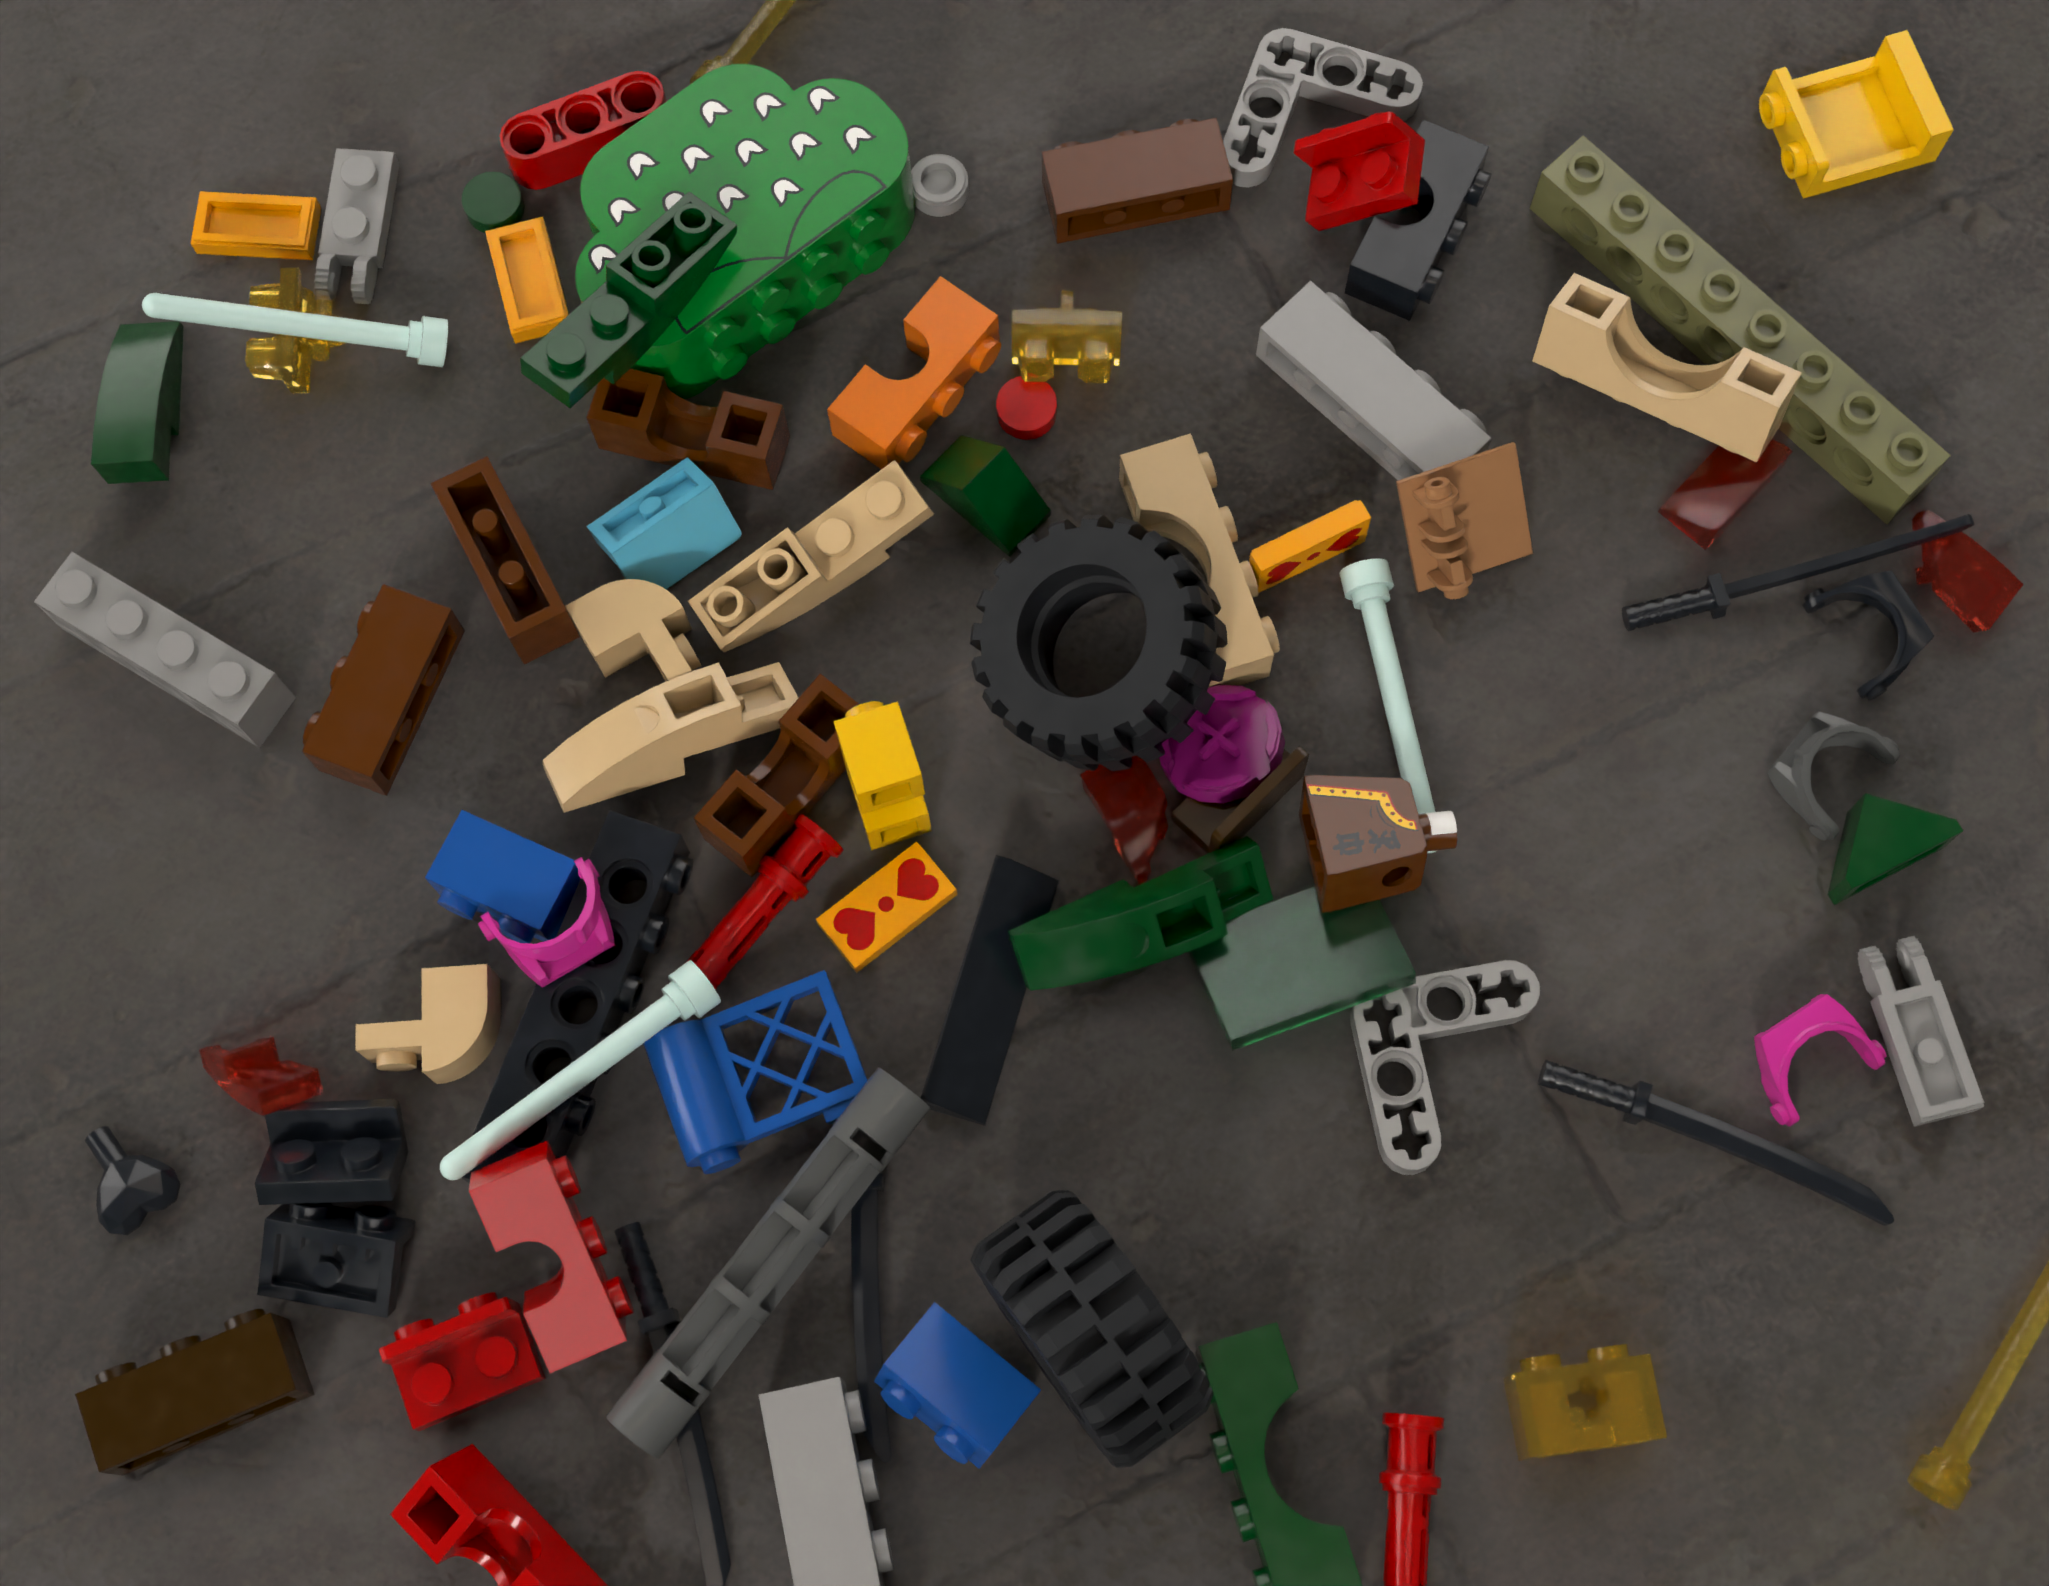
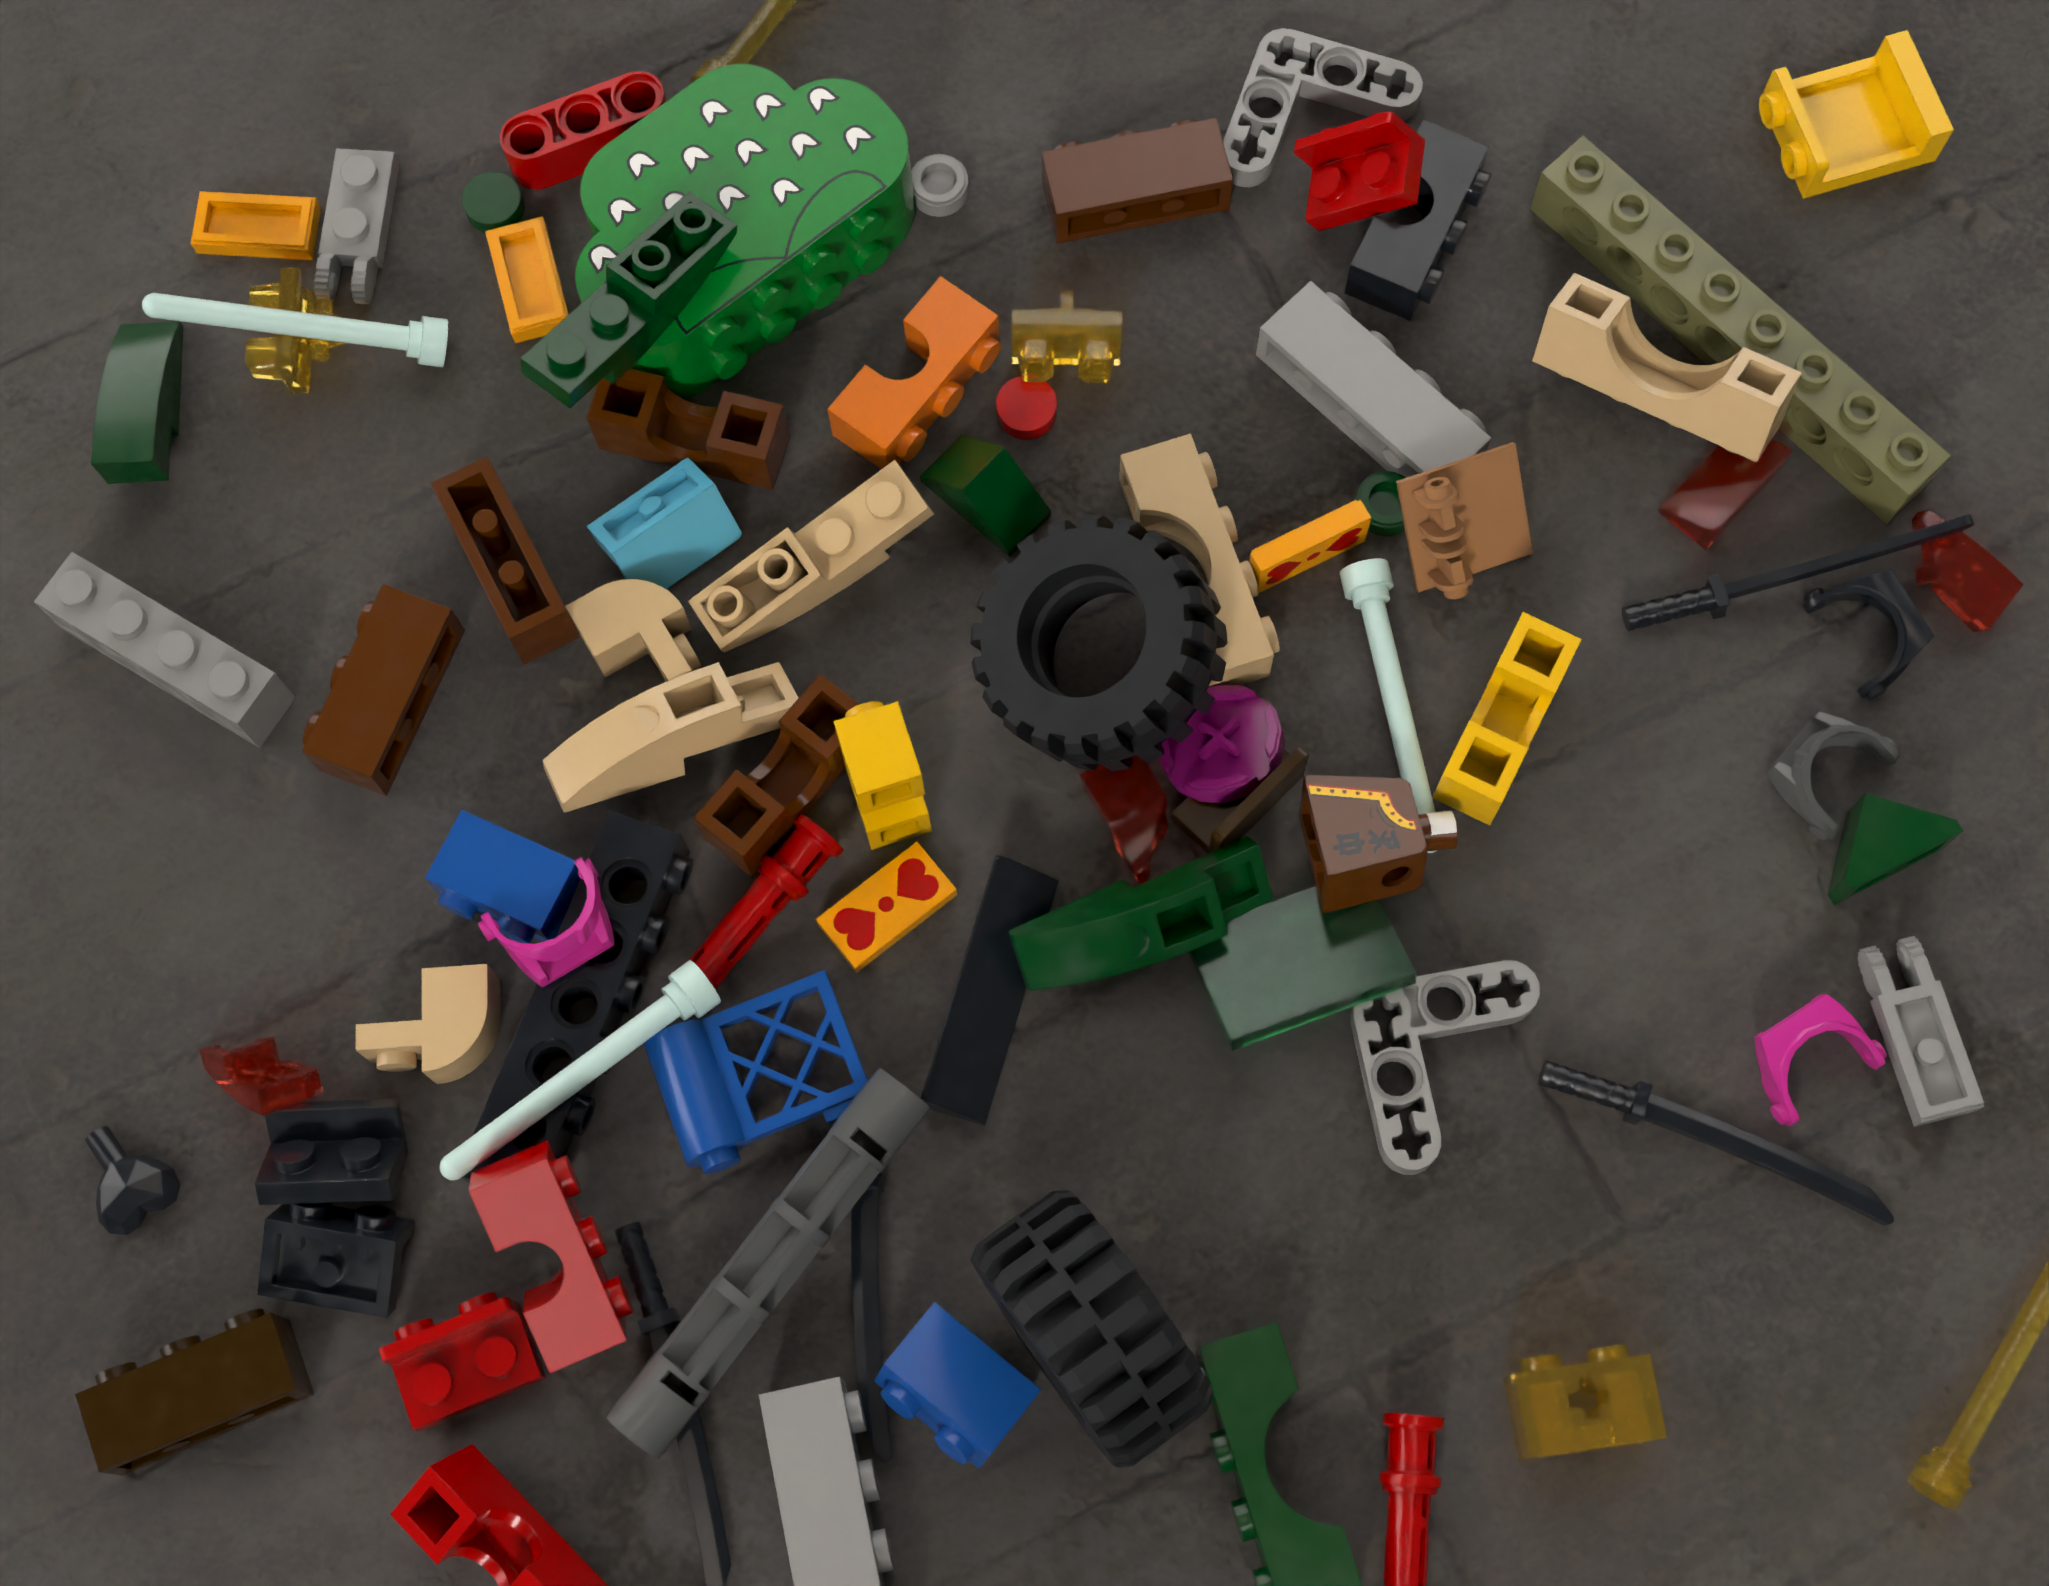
none -> dark green tile [1356,471,1406,536]
none -> yellow arch [1432,612,1582,826]

